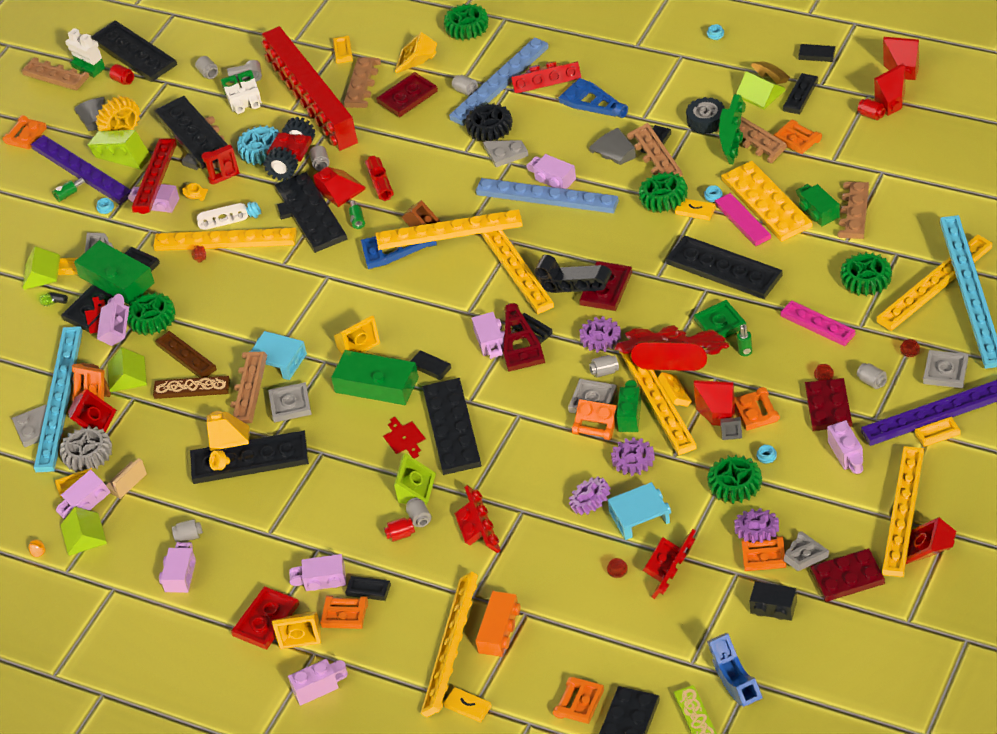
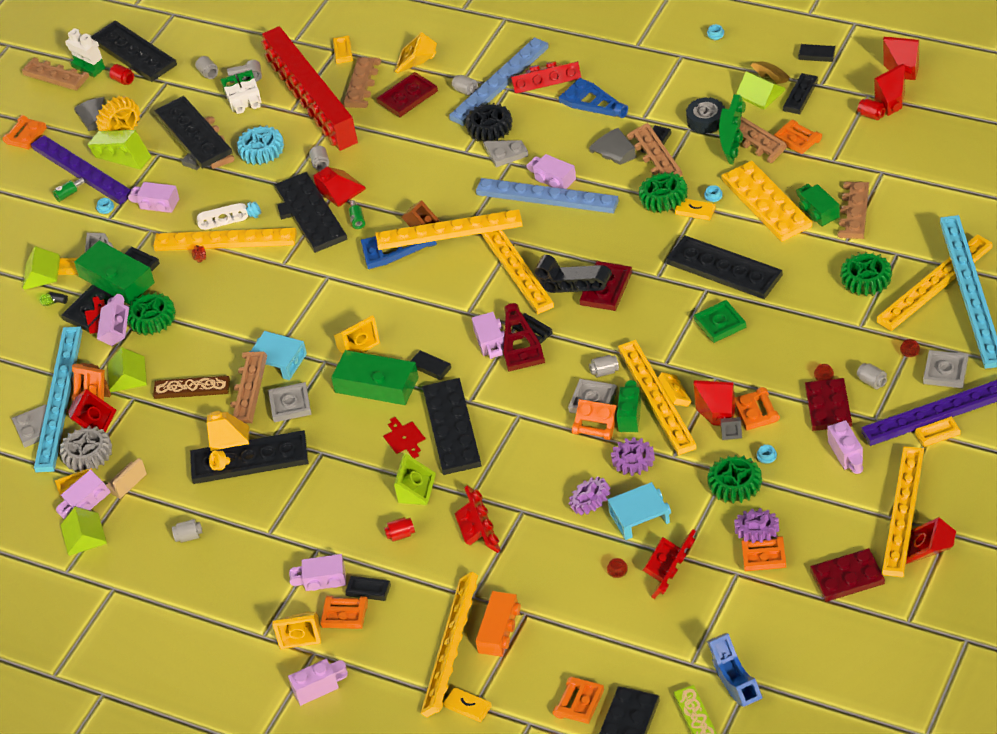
light orange hinge [28,539,46,557] -> none
red plate [132,139,177,214] -> none
reddish brown tile [155,331,217,378] -> none
lavender brick [159,542,196,593] -> none
yellow animal [182,183,208,201] -> none
red plate [202,144,240,184] -> none
red plate [231,586,300,650] -> none
plate [264,117,315,181] -> none
red piece [365,155,394,201] -> none
light grey brick [406,498,431,527] -> none
green gear [444,3,489,41] -> none
medium lavender gear [579,316,621,353] -> none
red plant [614,325,730,371] -> none
dark pink tile [715,193,771,246] -> none
green piece [737,324,752,357] -> none
black brick [749,581,797,621] -> none
dark pink tile [781,300,856,346] -> none
light grey wing [784,531,829,571] -> none

